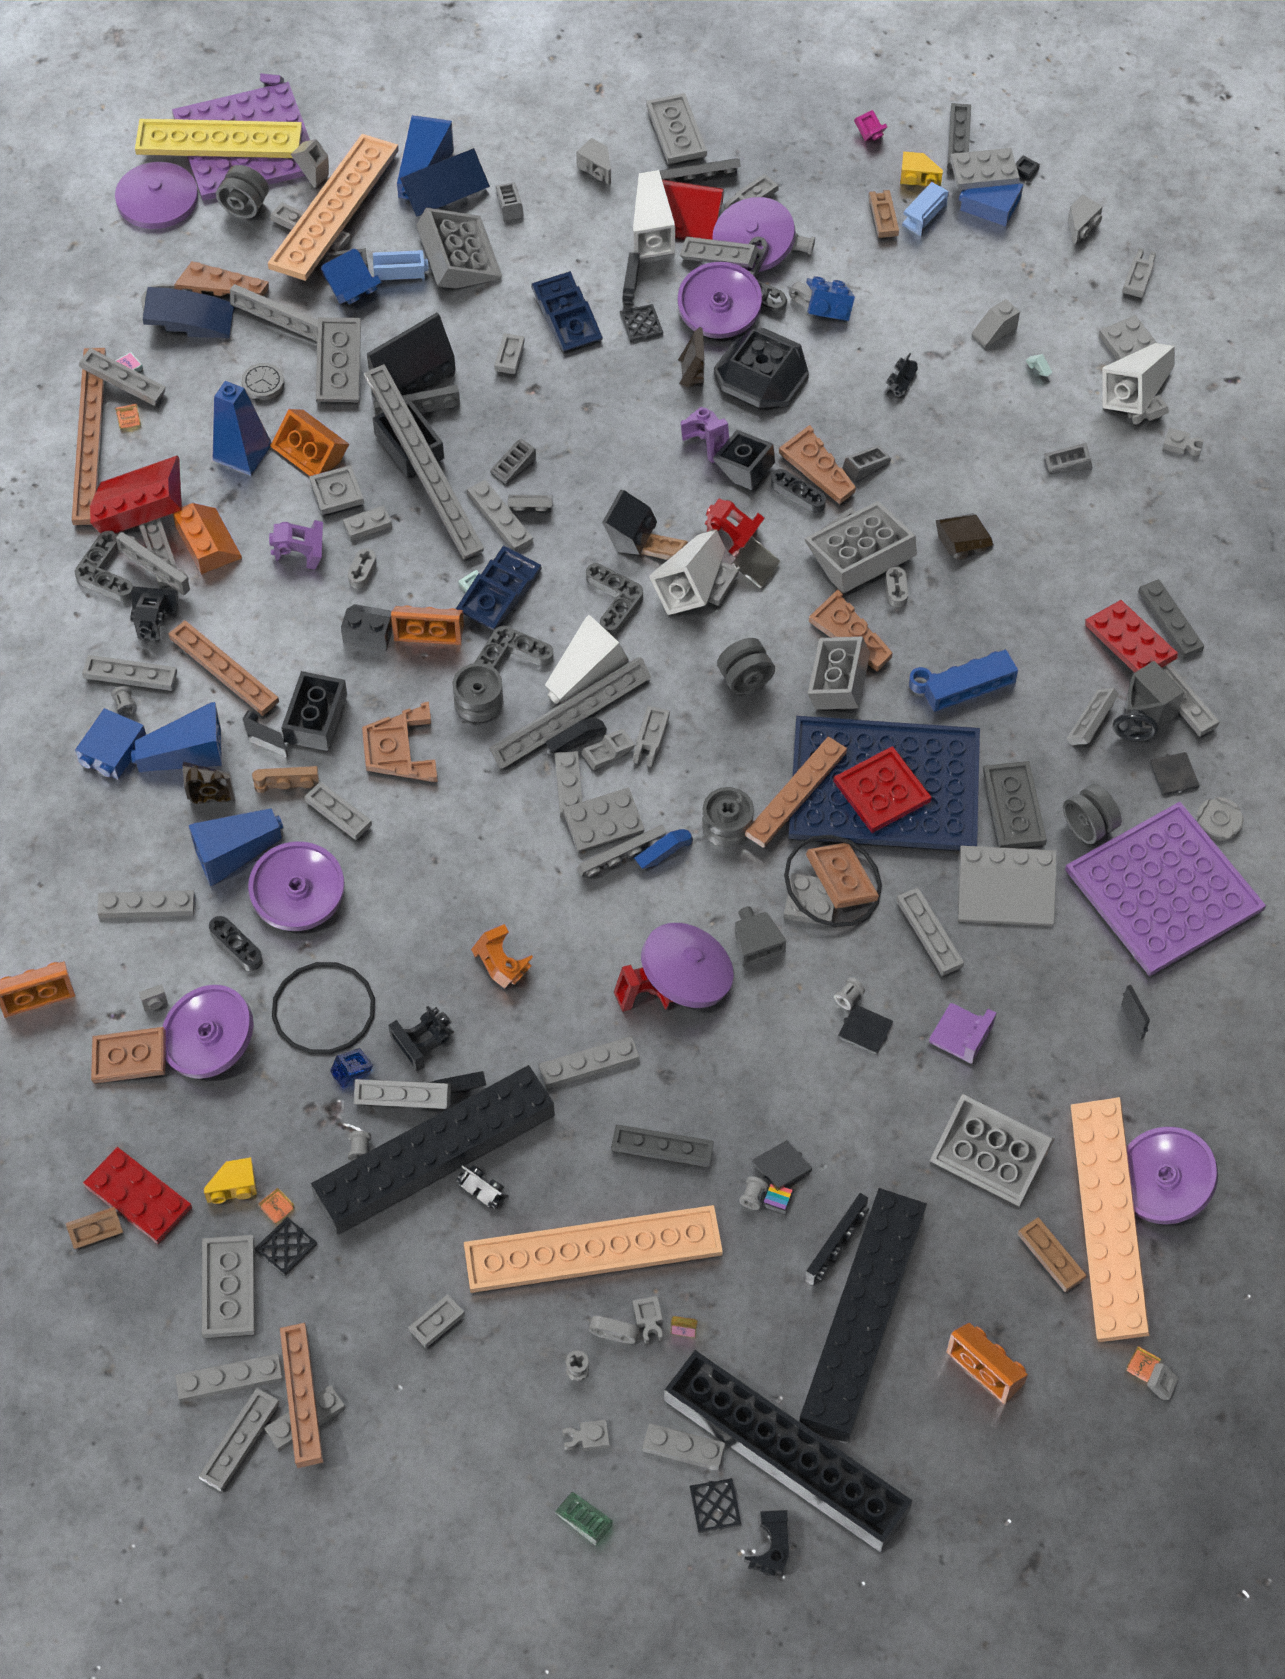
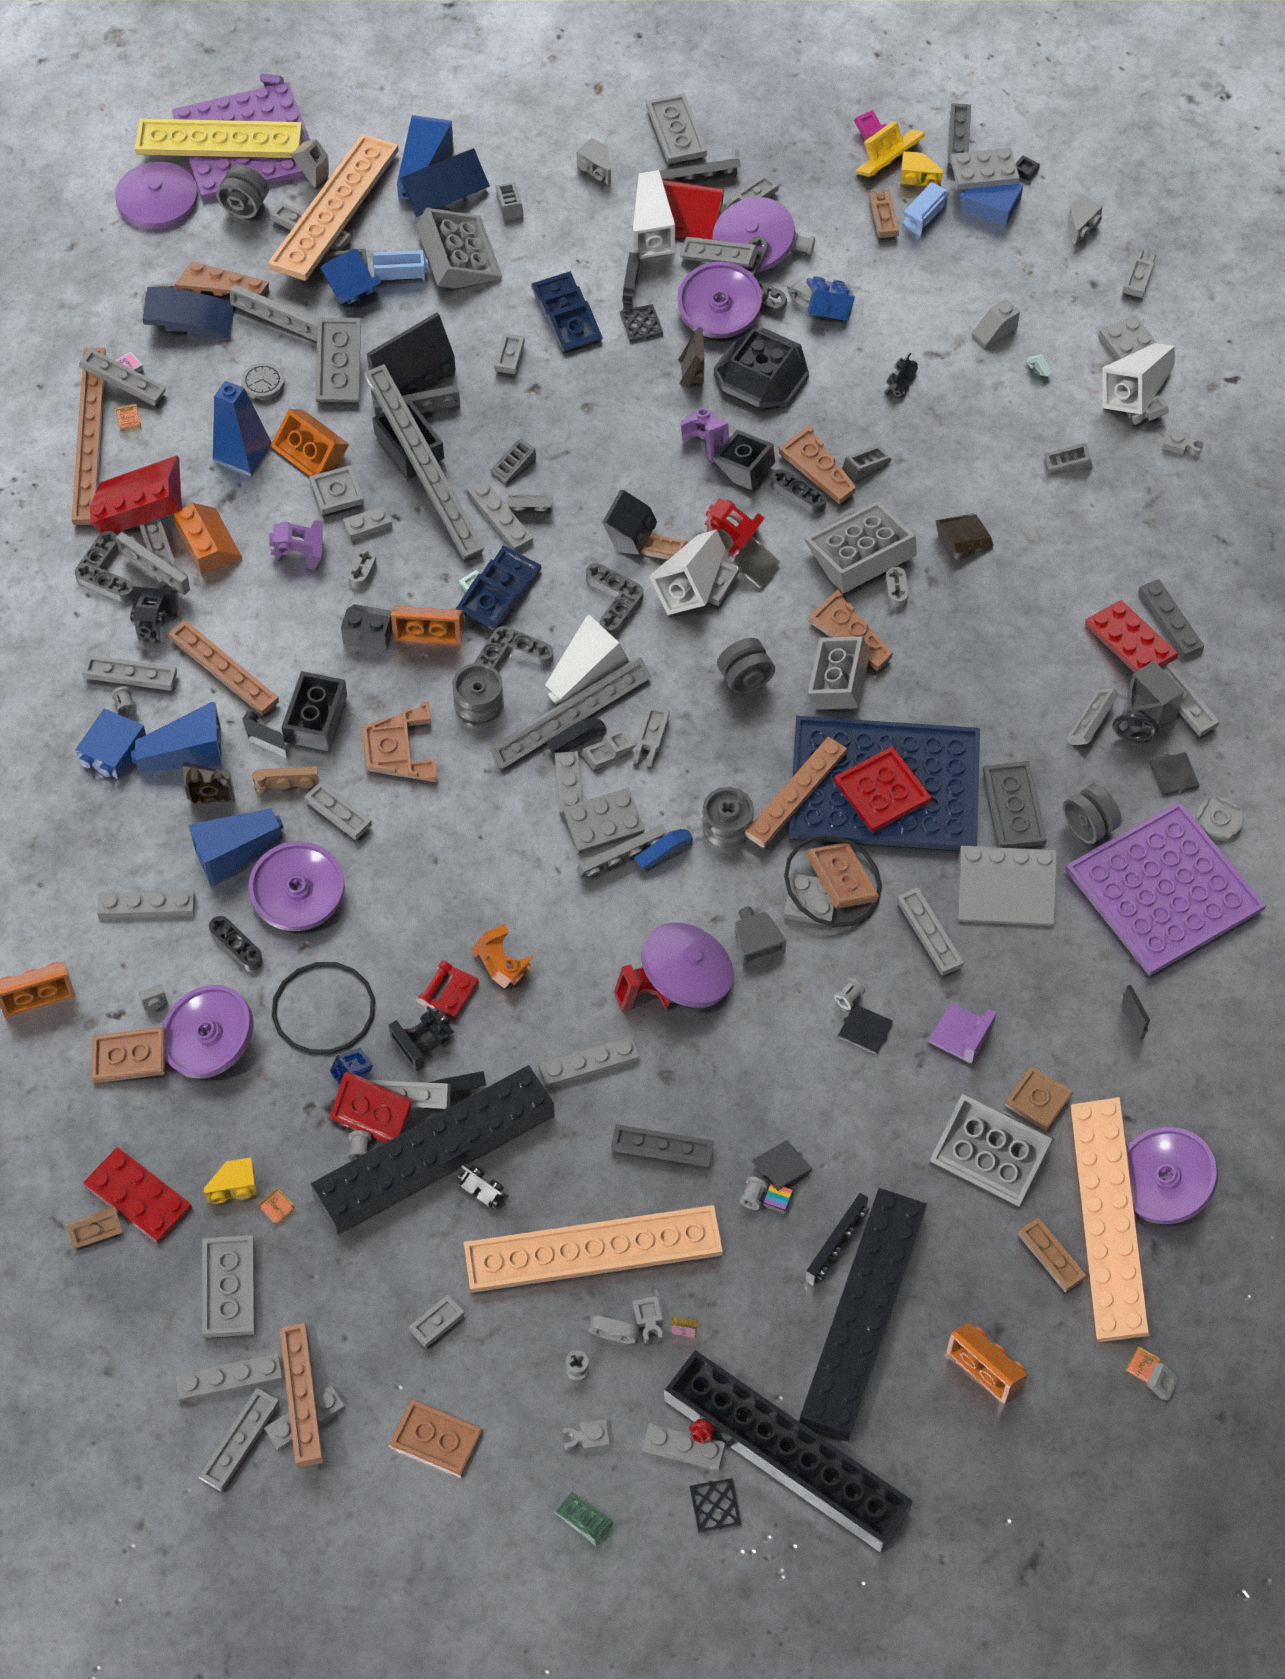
black window [255,1217,317,1276] -> none
black tile [743,1510,789,1577] -> none
blue hinge [909,649,1018,712] -> none
none -> red plate [329,1071,414,1143]
none -> nougat tile [389,1399,483,1478]
none -> red plate [417,960,479,1021]
none -> red plate [689,1419,714,1443]
none -> yellow bracket [856,121,925,177]
none -> medium nougat plate [1004,1065,1073,1131]

